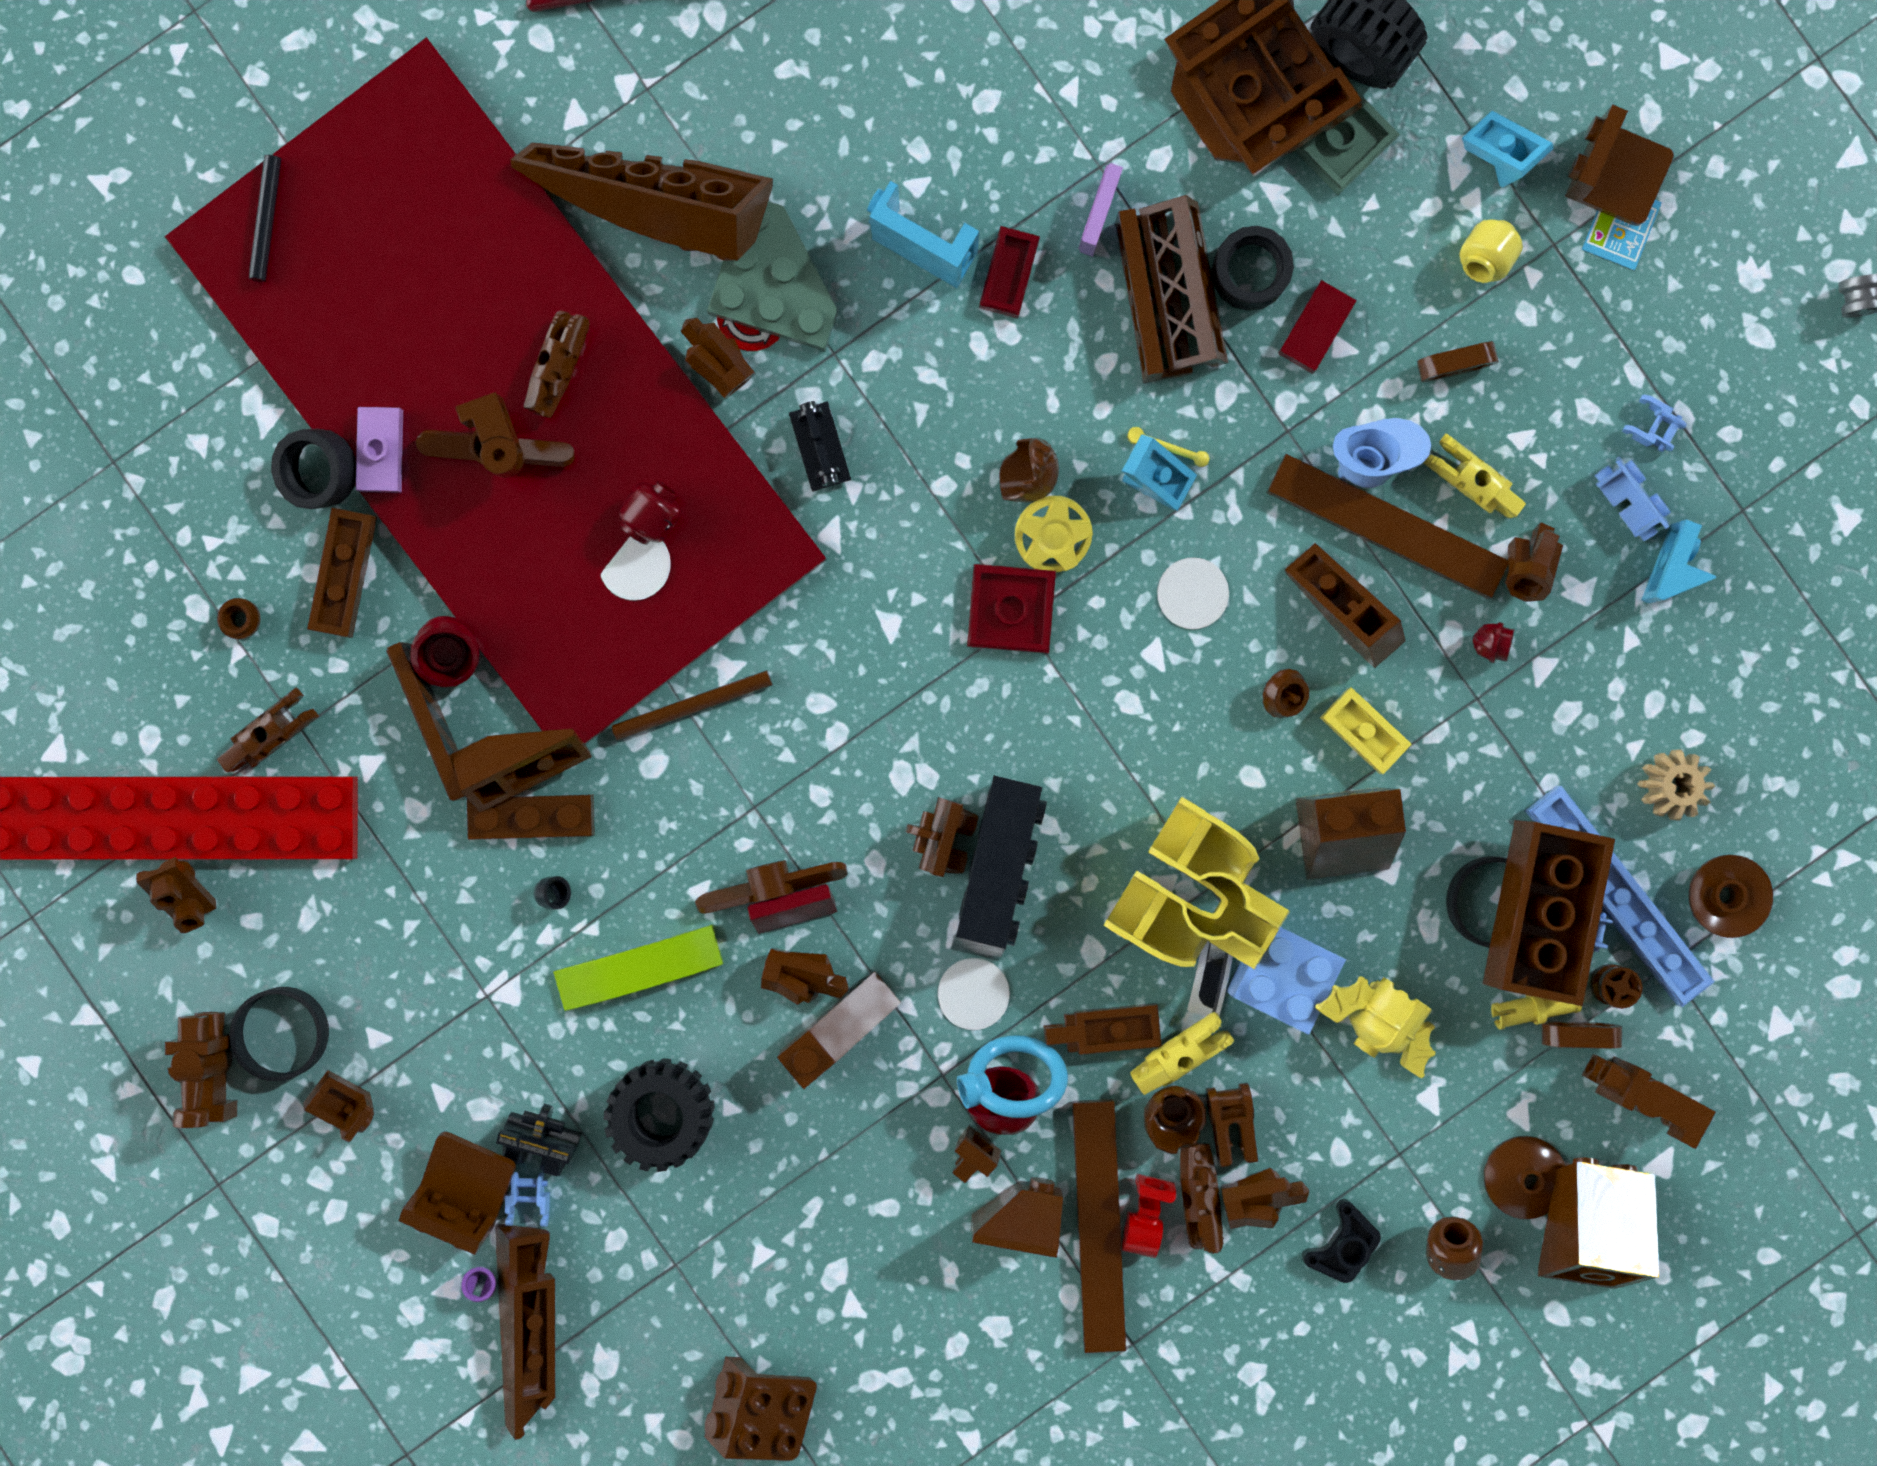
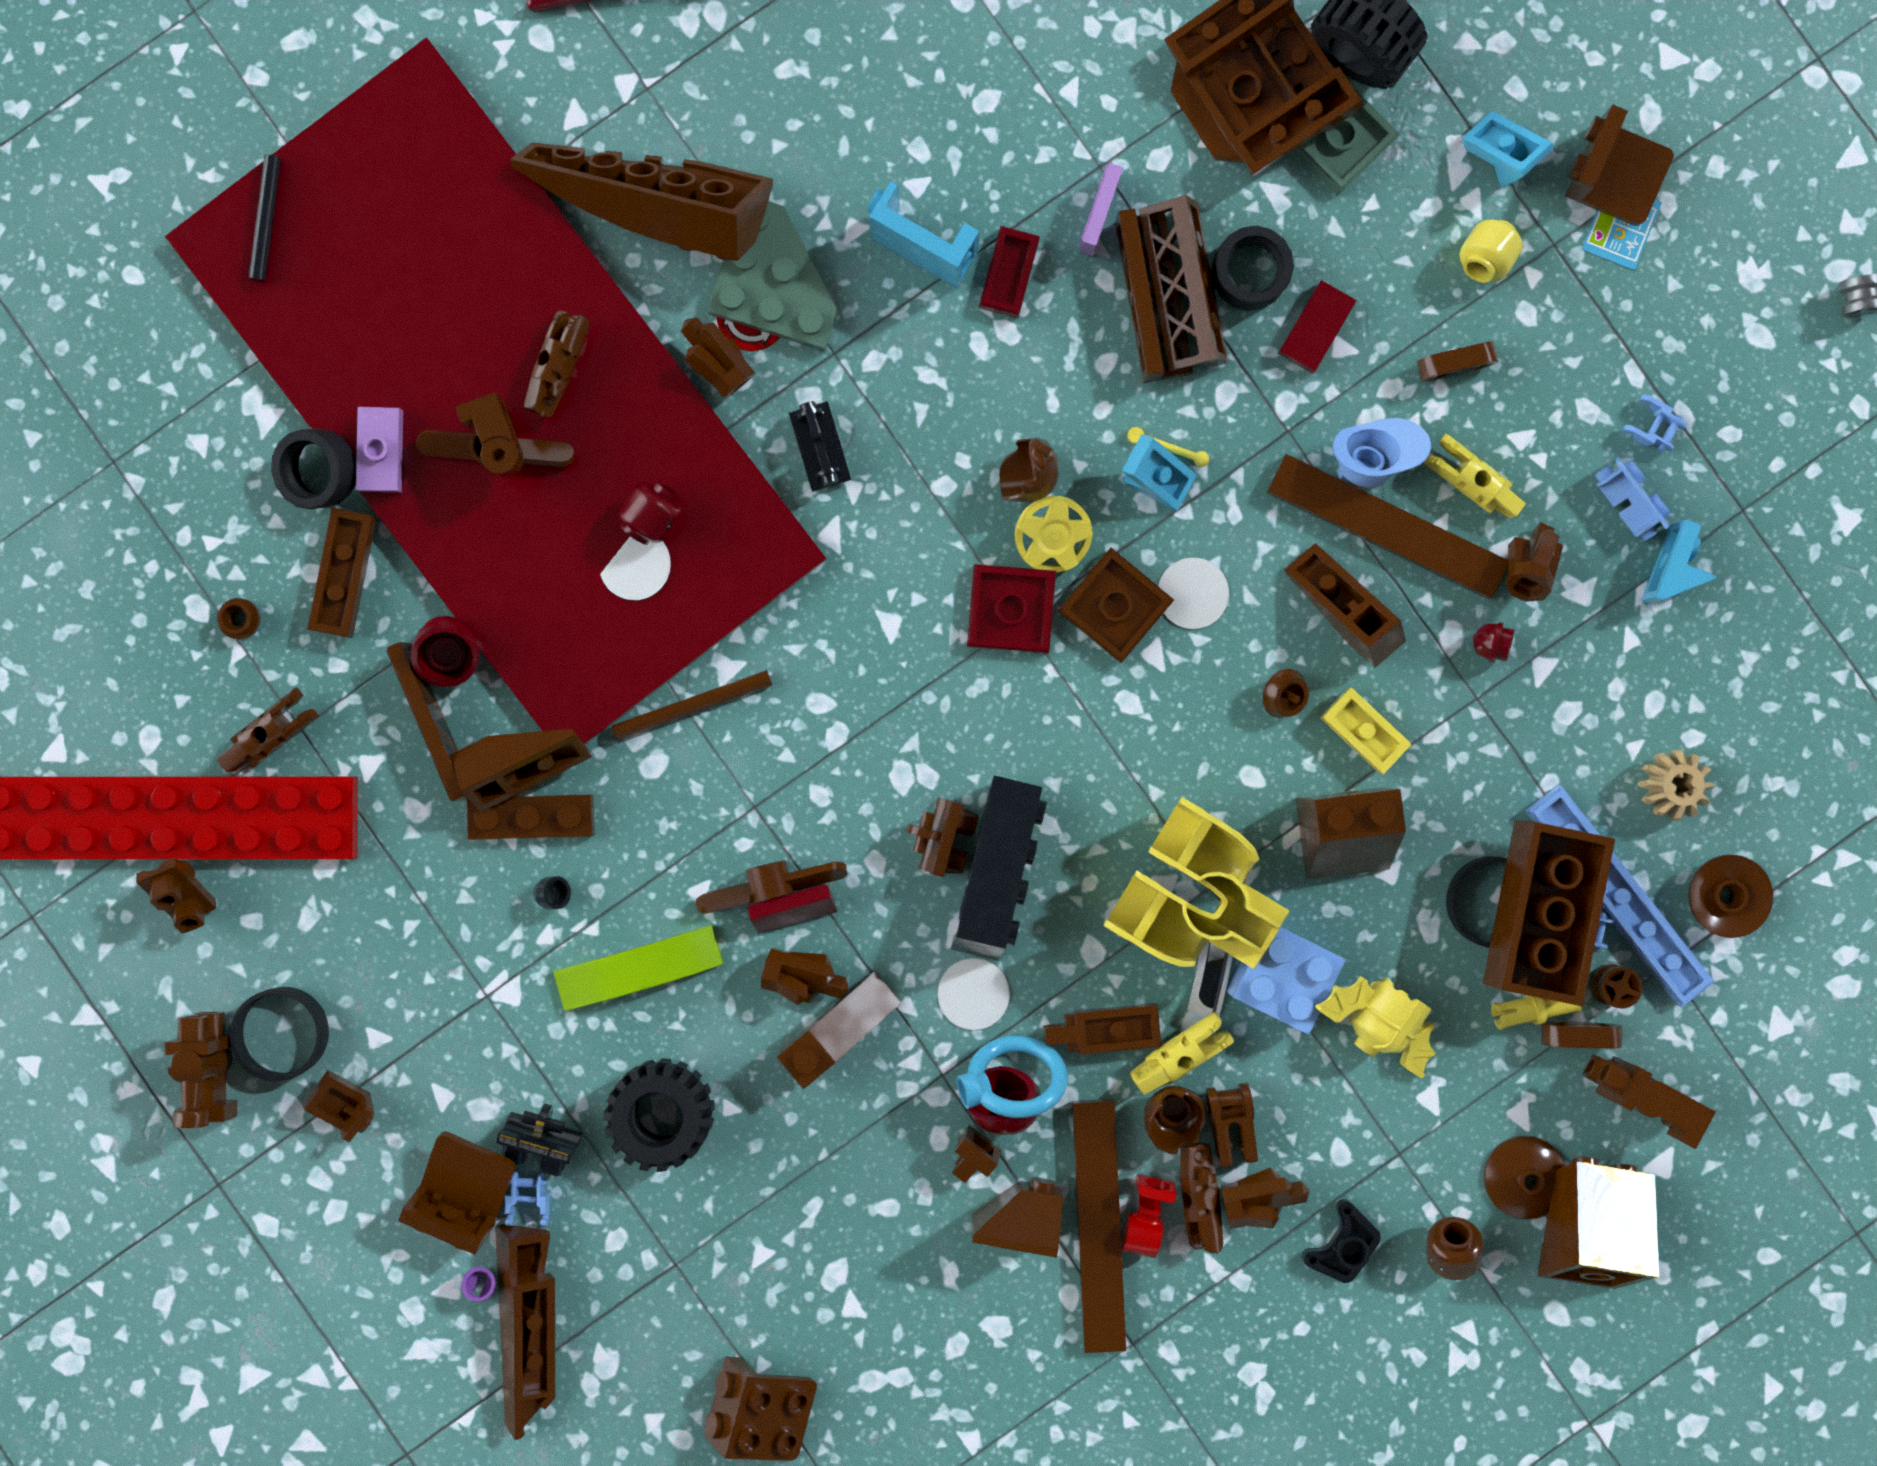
none -> reddish brown tile [1058,548,1174,664]

